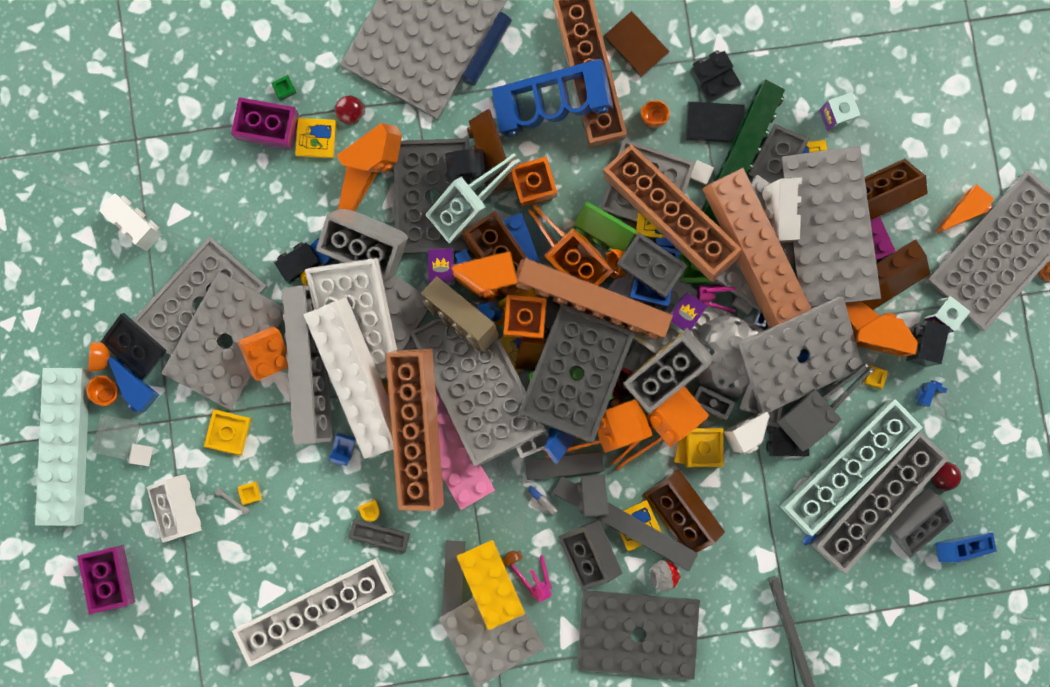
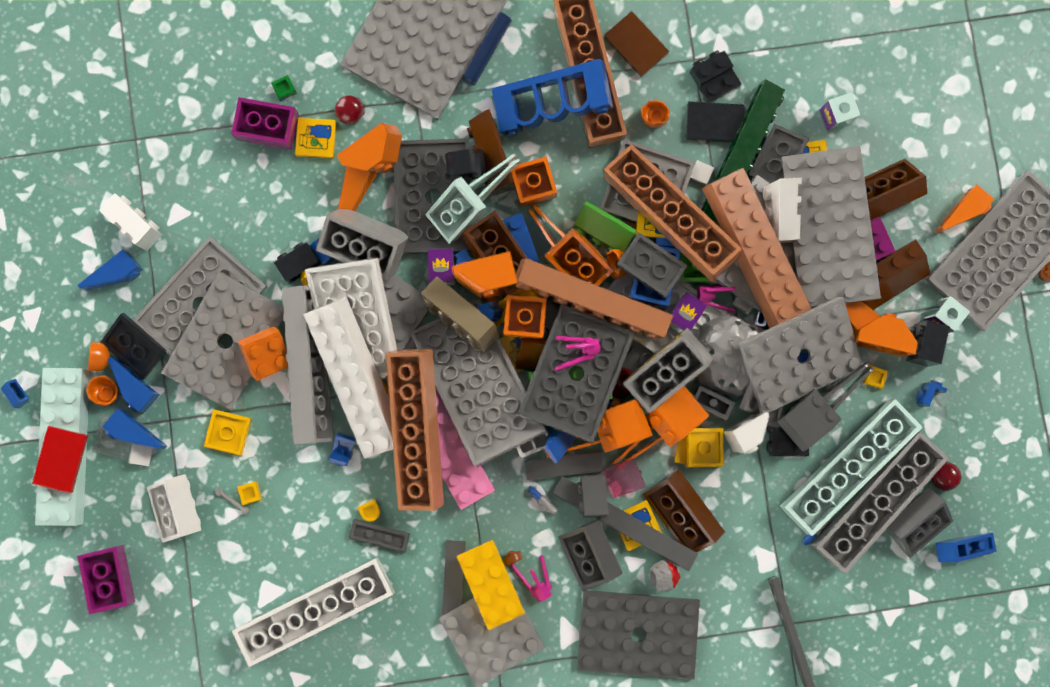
none -> blue piece [1,379,29,409]
none -> red tile [32,426,89,493]
none -> blue slope [77,249,143,291]
none -> blue slope [102,409,167,449]
none -> dark pink plant [555,336,600,371]
none -> clear pink piece [603,458,646,497]

